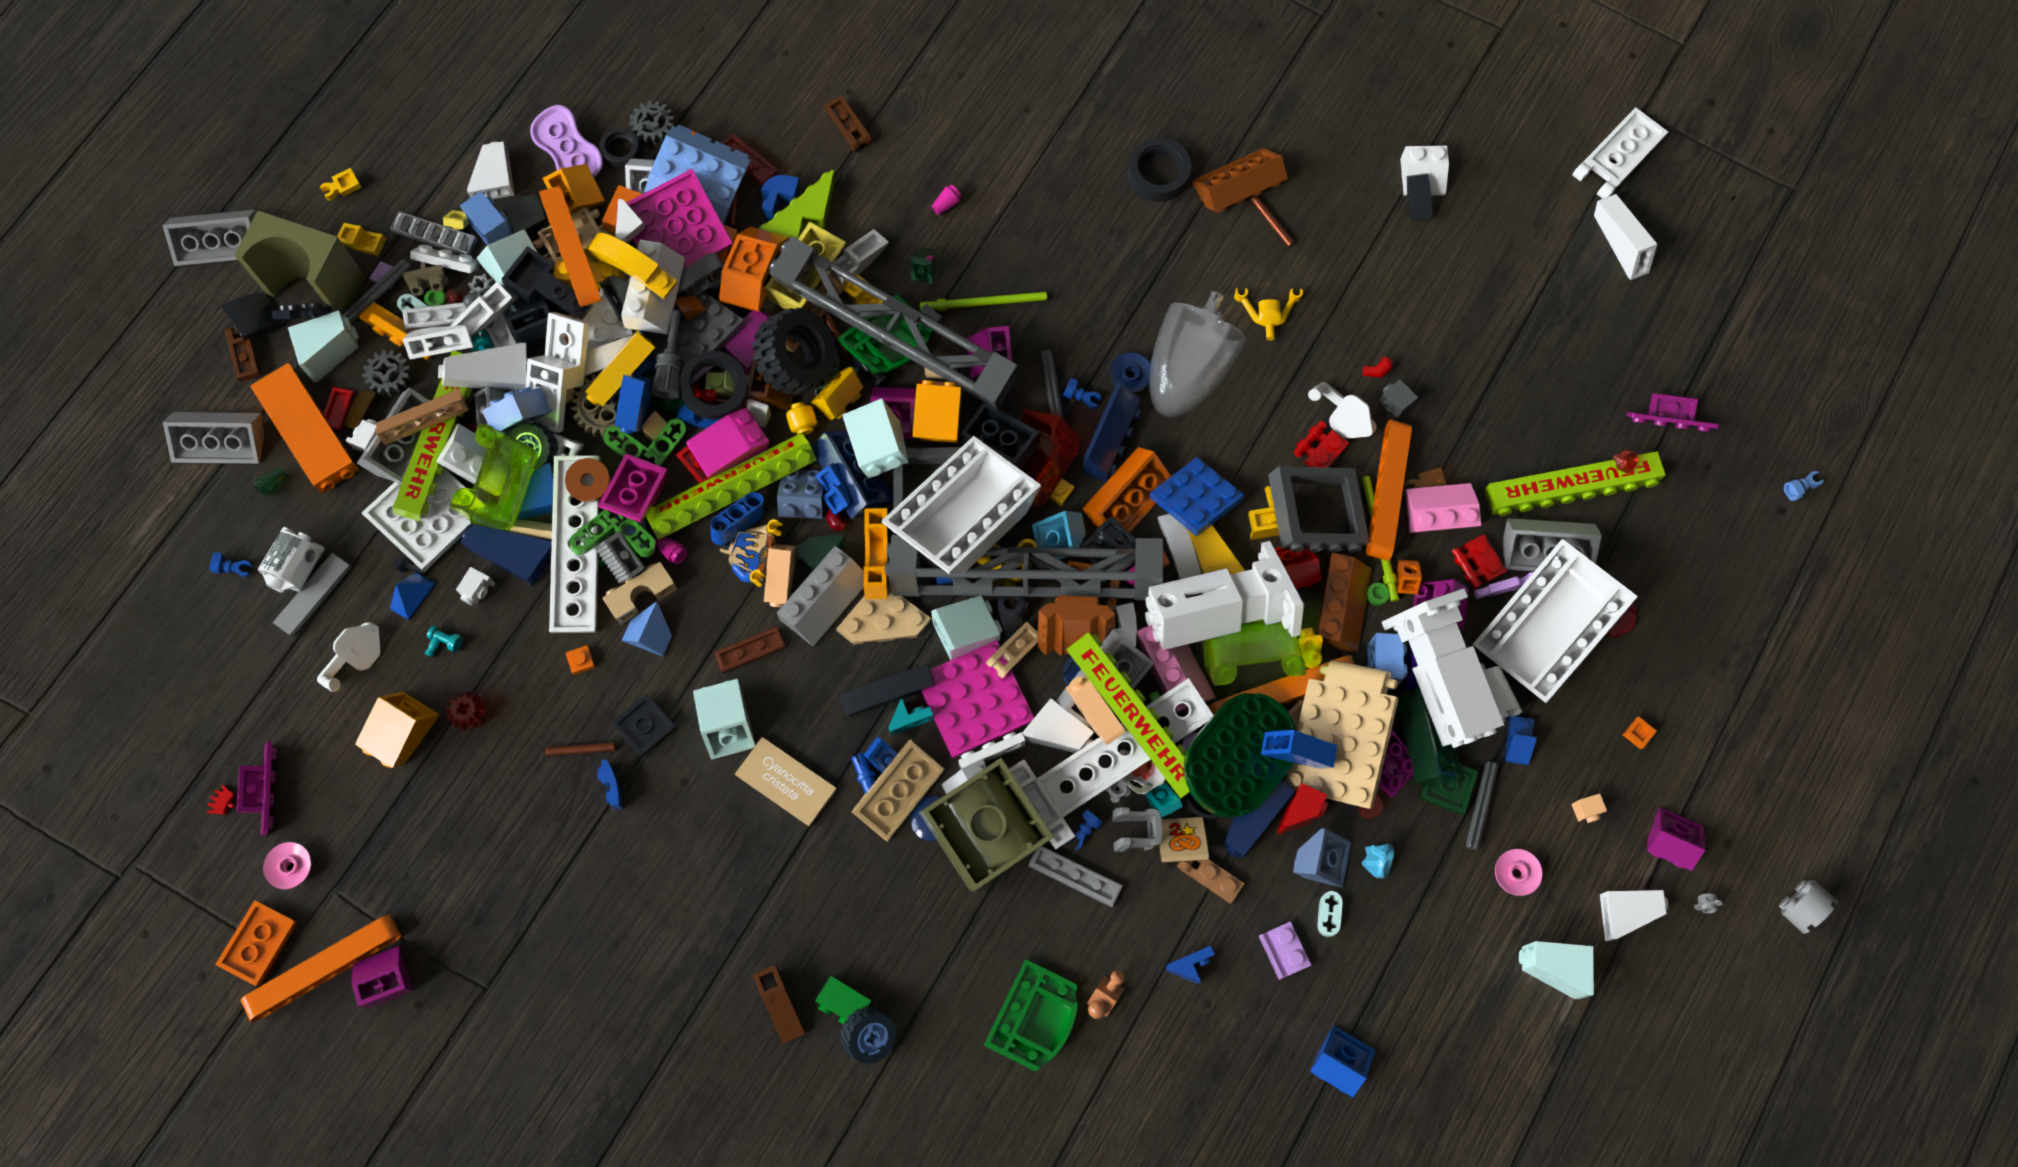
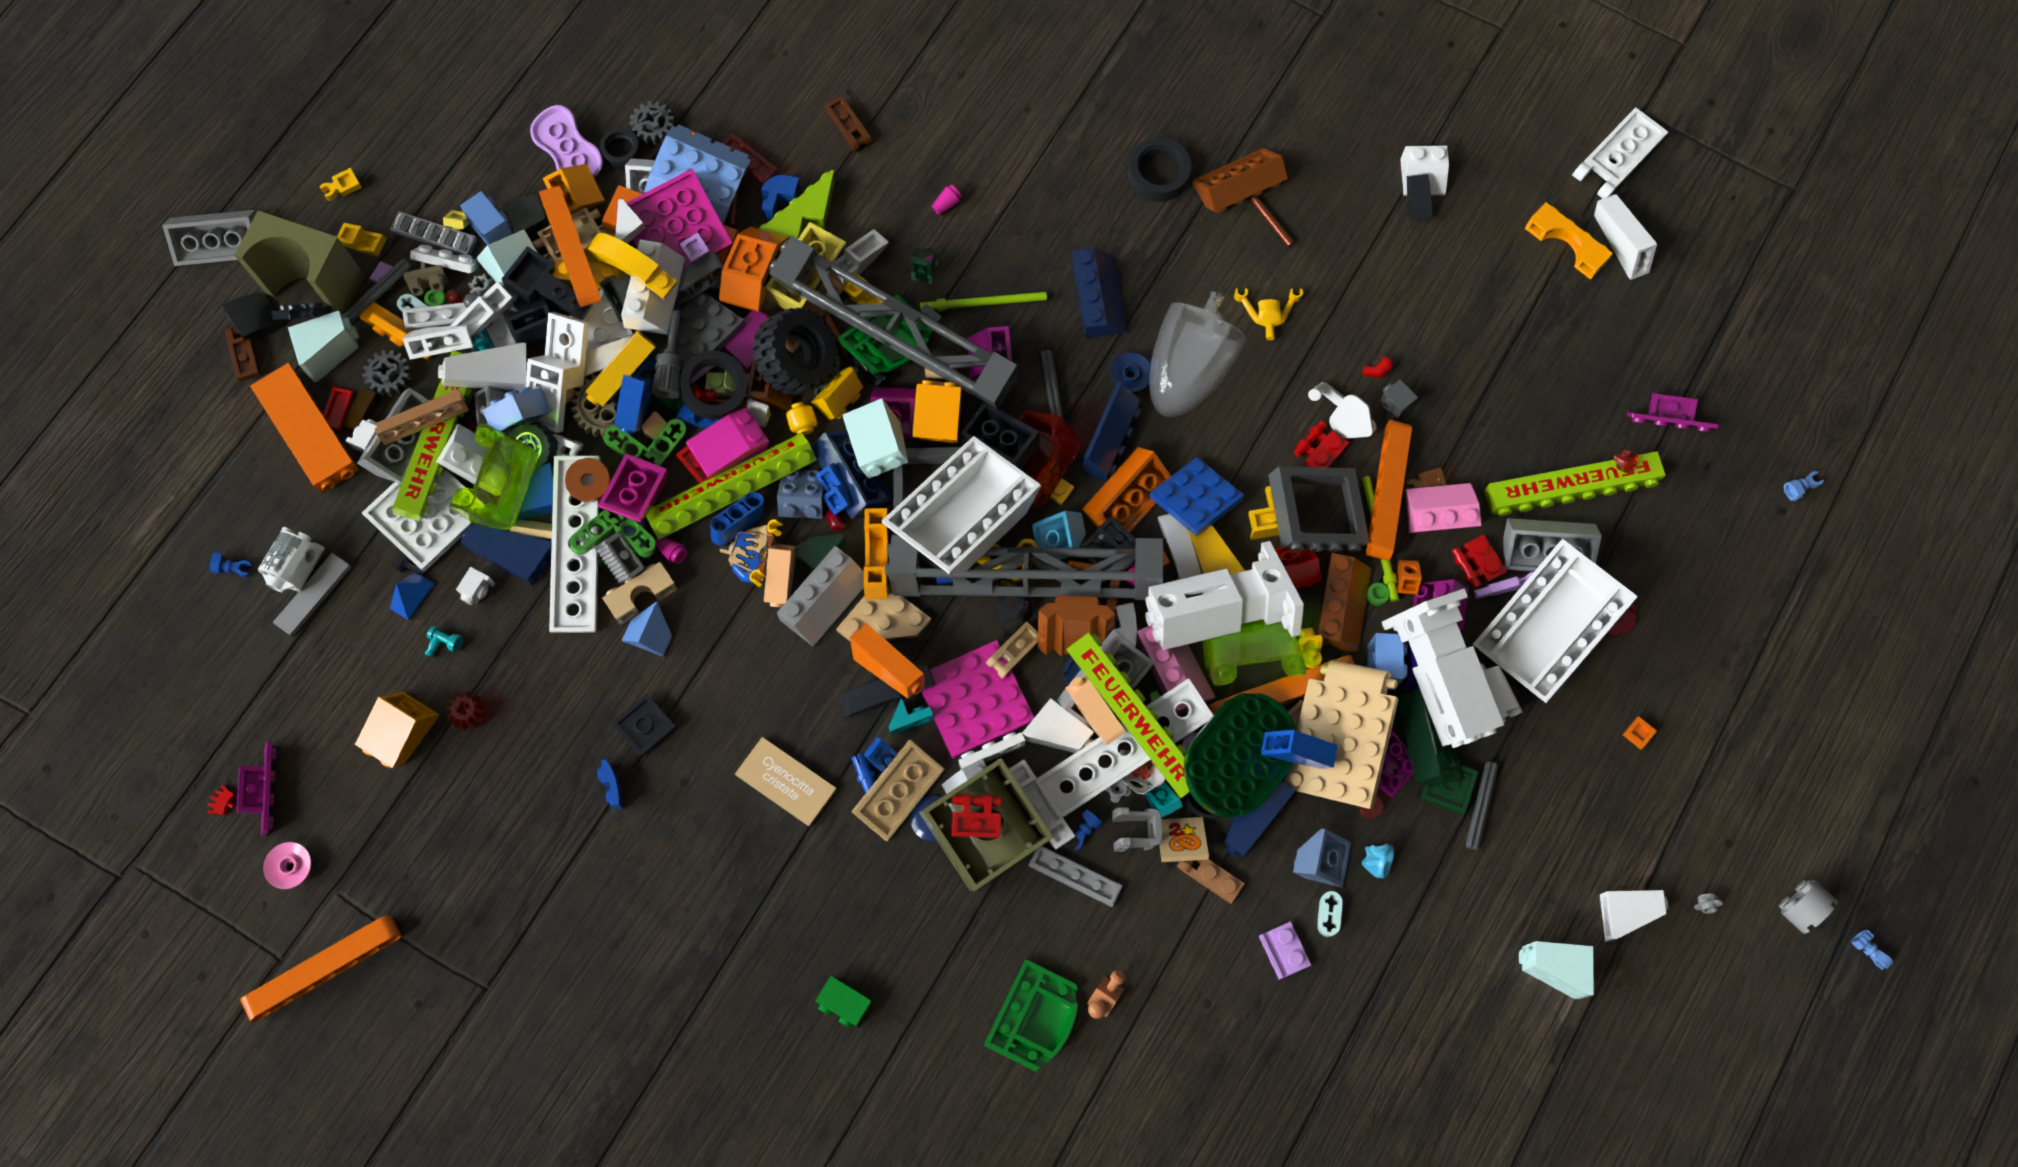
light grey slope [163,412,264,464] -> none
orange plate [215,900,298,987] -> none
clear green cone [253,466,288,498] -> none
white piece [317,622,380,692] -> none
magenta slope [352,946,414,1009] -> none
white slope [467,142,515,199] -> none
copper bar [545,742,616,756] -> none
orange plate [566,645,595,675] -> none
dark orange slope [675,295,706,322] -> none
light aqua slope [693,679,755,760] -> none
copper tile [714,627,786,674] -> none
reddish brown slope [753,965,805,1044] -> none
black wheel [840,1006,897,1064] -> none
light aqua slope [931,595,1002,660] -> none
blue piece [1063,378,1101,409] -> none
blue slope [1165,946,1215,984] -> none
red slope [1276,783,1328,834] -> none
blue slope [1310,1025,1376,1097] -> none
bright pink dish [1495,849,1542,896] -> none
blue slope [1505,716,1536,765] -> none
light nougat plate [1572,794,1607,823] -> none
magenta slope [1647,807,1705,871] -> none
none -> lavender plate [680,233,710,264]
none -> orange slope [850,623,925,699]
none -> red plate [951,793,1001,838]
none -> dark blue slope [1072,248,1127,338]
none -> light orange arch [1525,202,1613,280]
none -> medium blue piece [1851,930,1893,970]

